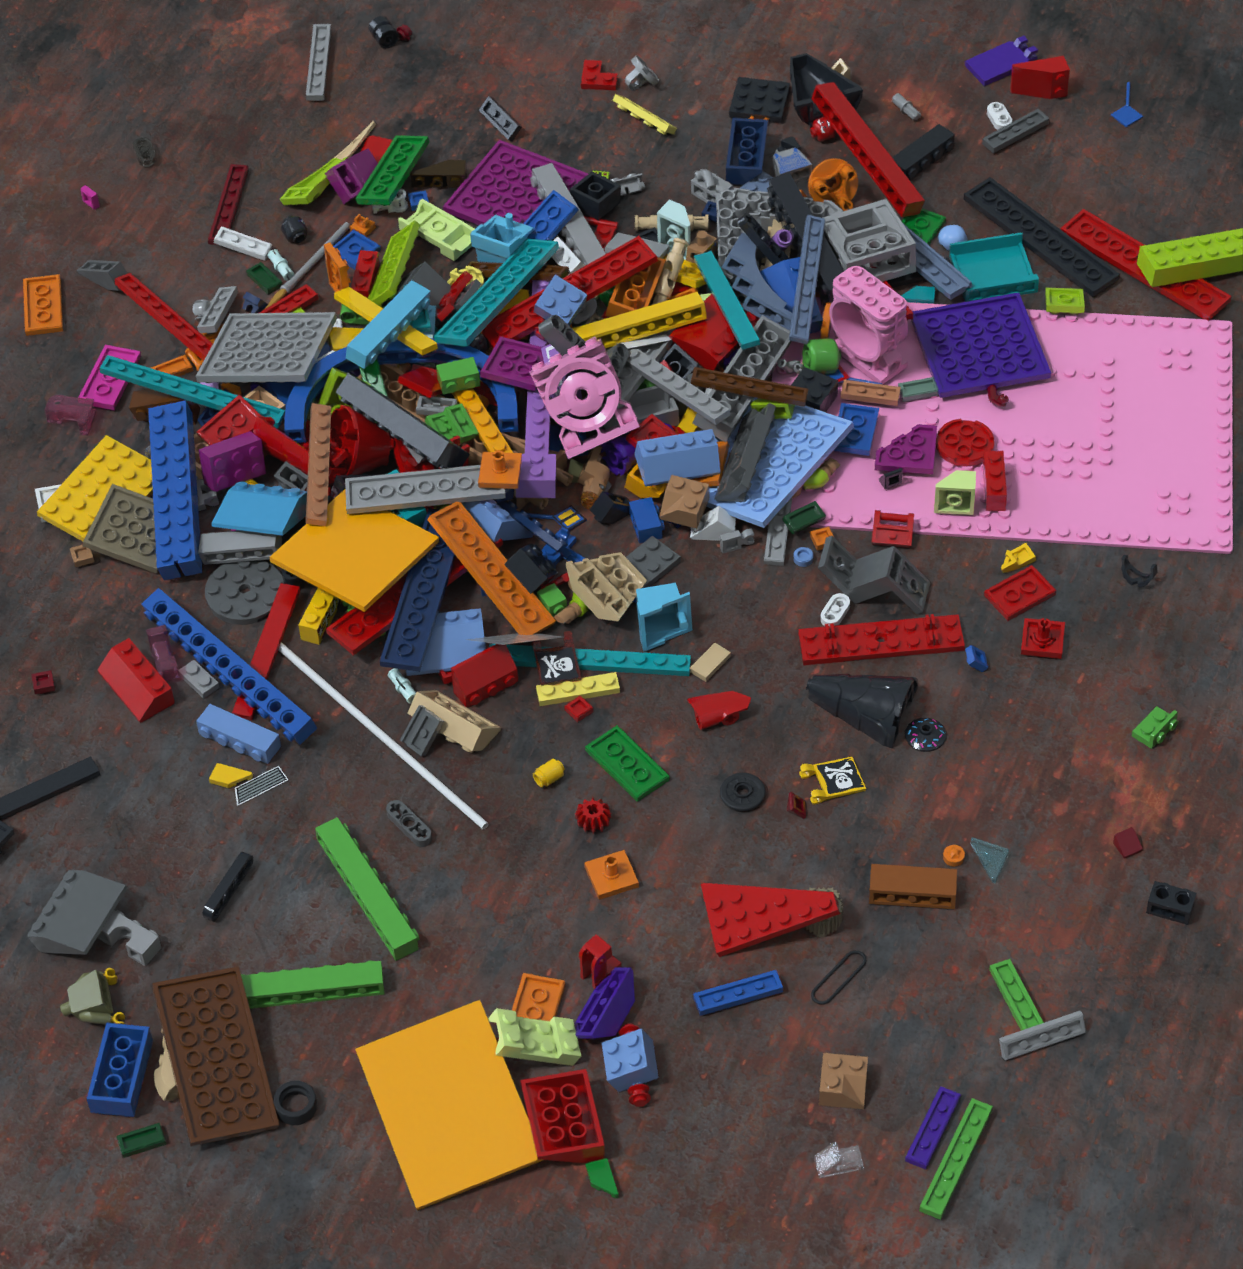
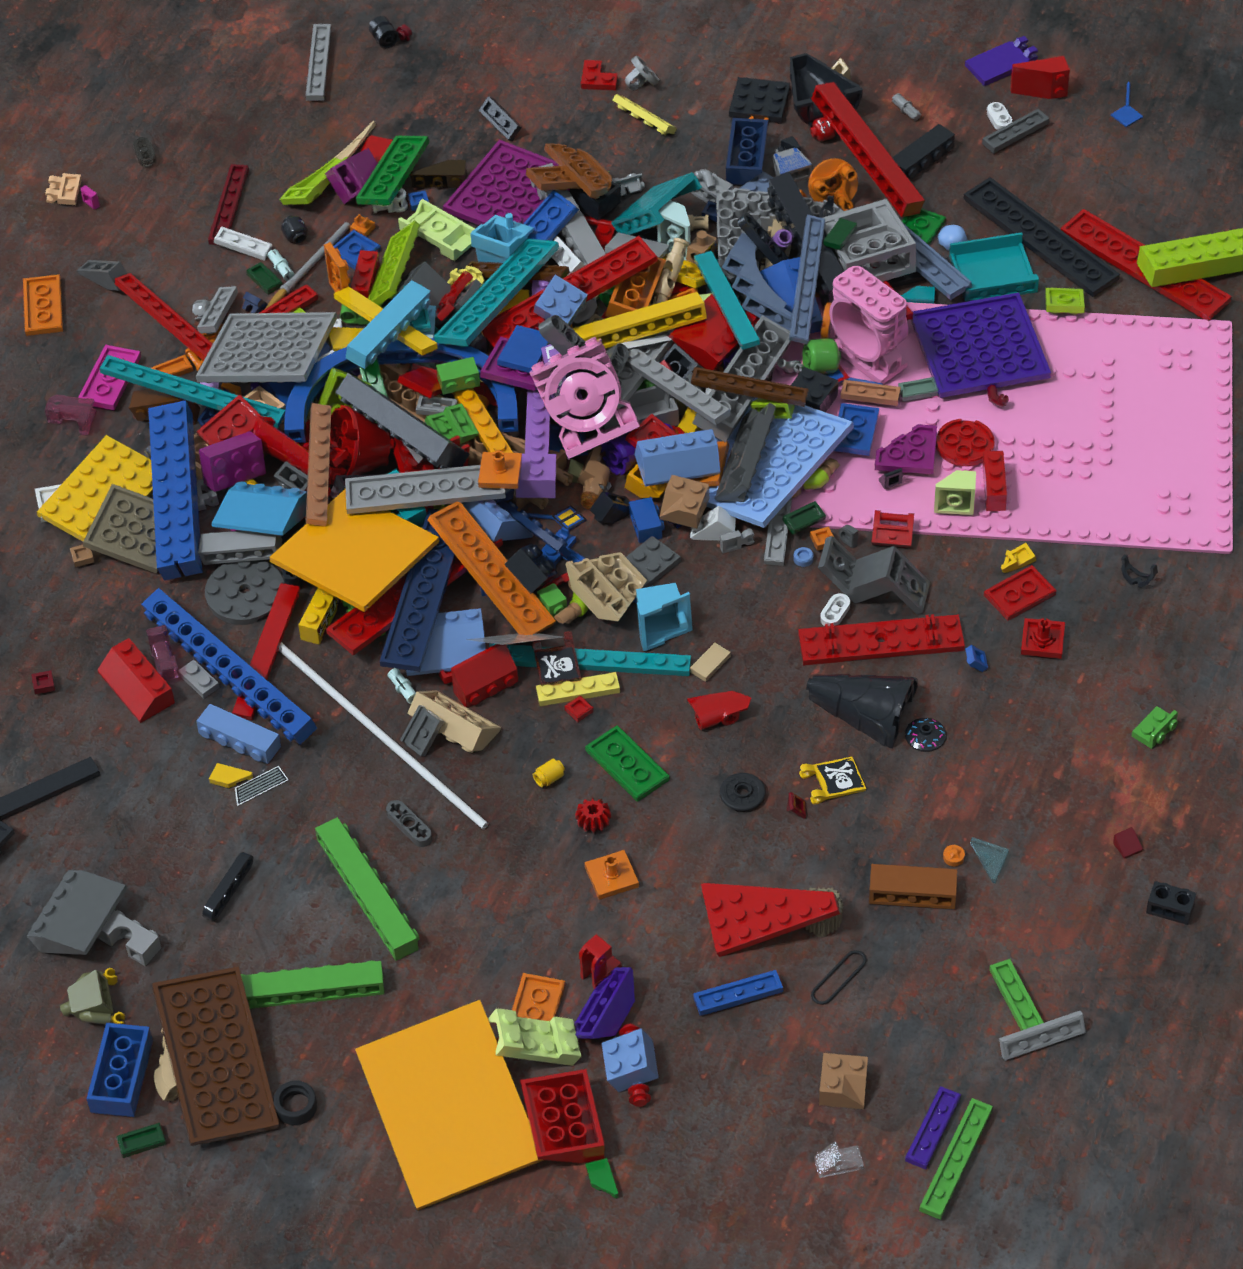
none -> light nougat plate [45,173,81,205]
none -> blue tile [497,325,550,373]
none -> dark orange plate [526,143,612,199]
none -> teal panel [611,172,702,235]
none -> black helmet [818,196,834,218]
none -> dark green tile [823,218,857,250]
none -> dark grey tile [839,524,858,548]

